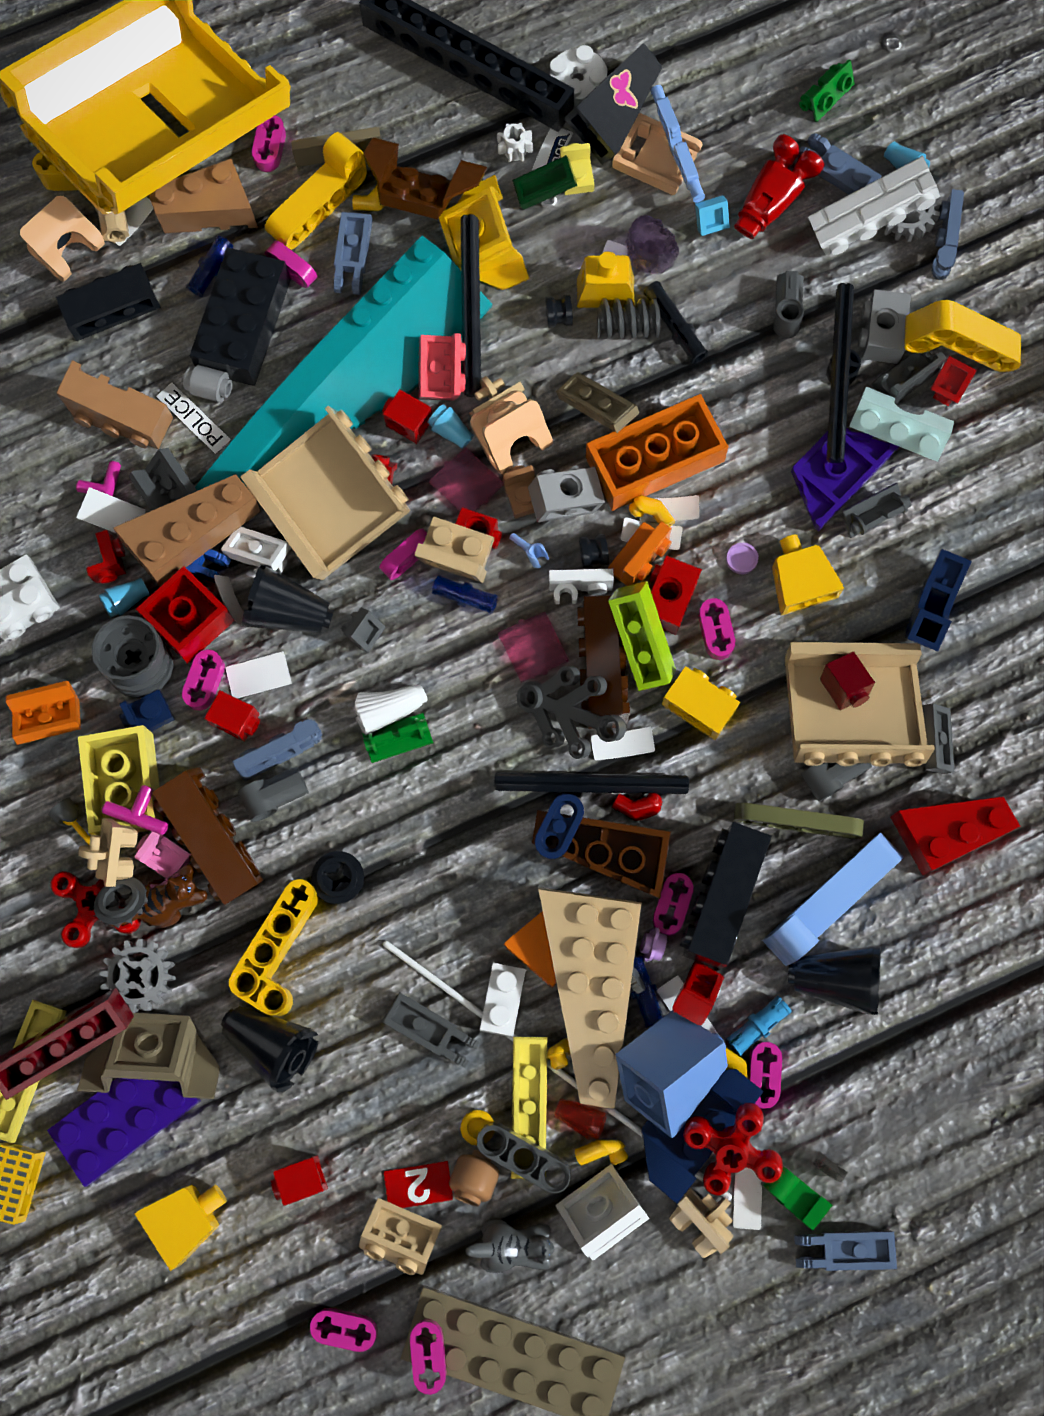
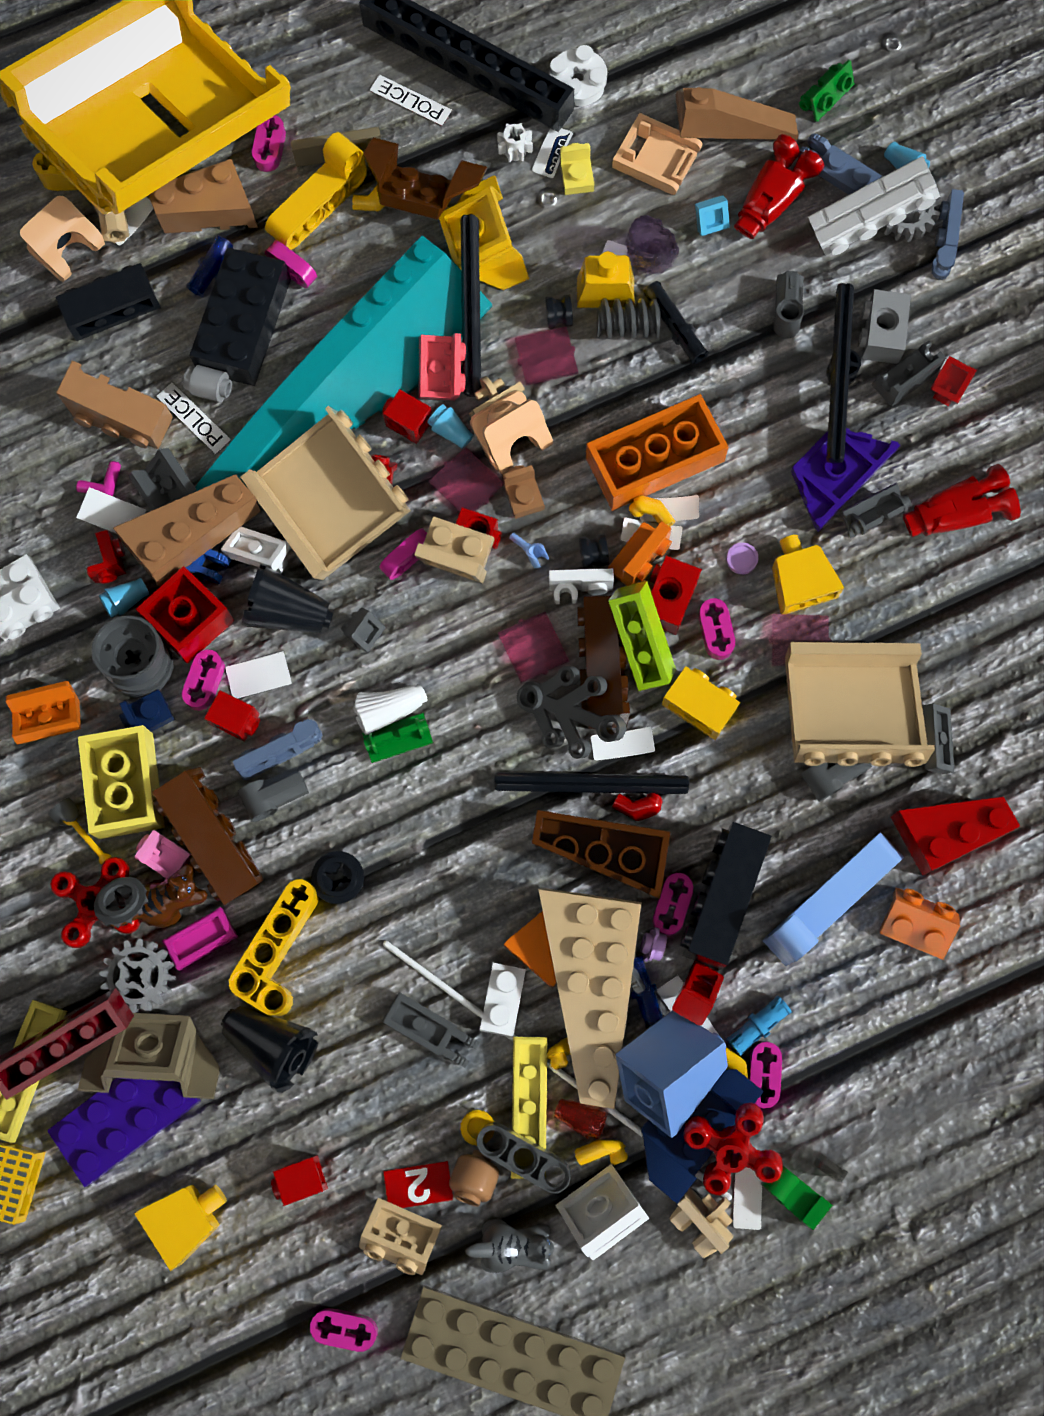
tan hips [78,818,138,887] -> none
dark pink piece [102,785,168,835] -> none
white sticker [214,575,244,626] -> none
sand blue hinge [334,212,373,295] -> none
dark pink beam [410,1319,447,1395] -> none
clear blue pin [432,575,498,614] -> none
dark green tile [512,155,578,210] -> none
light grey brick [528,465,605,522] -> none
dark blue plate [535,794,584,859] -> none
dark tan tile [556,372,640,433] -> none
black slope [564,43,662,165] -> none
light blue piece [650,85,705,203] -> none
olive beam [734,803,864,839] -> none
black cone [788,946,881,1015] -> none
sand blue hinge [794,1230,897,1271] -> none
dark red brick [820,651,875,710] -> none
light aqua arch [849,387,954,462] -> none
yellow beam [904,300,1021,372] -> none
dark blue arch [905,549,972,652] -> none
none -> dark pink tile [162,907,238,971]
none -> white sticker [370,75,452,126]
none -> clear pink piece [515,327,578,386]
none -> medium nougat wedge [675,87,799,140]
none -> clear pink piece [769,614,832,667]
none -> orange bracket [880,888,960,960]
none -> red piece [902,464,1021,537]

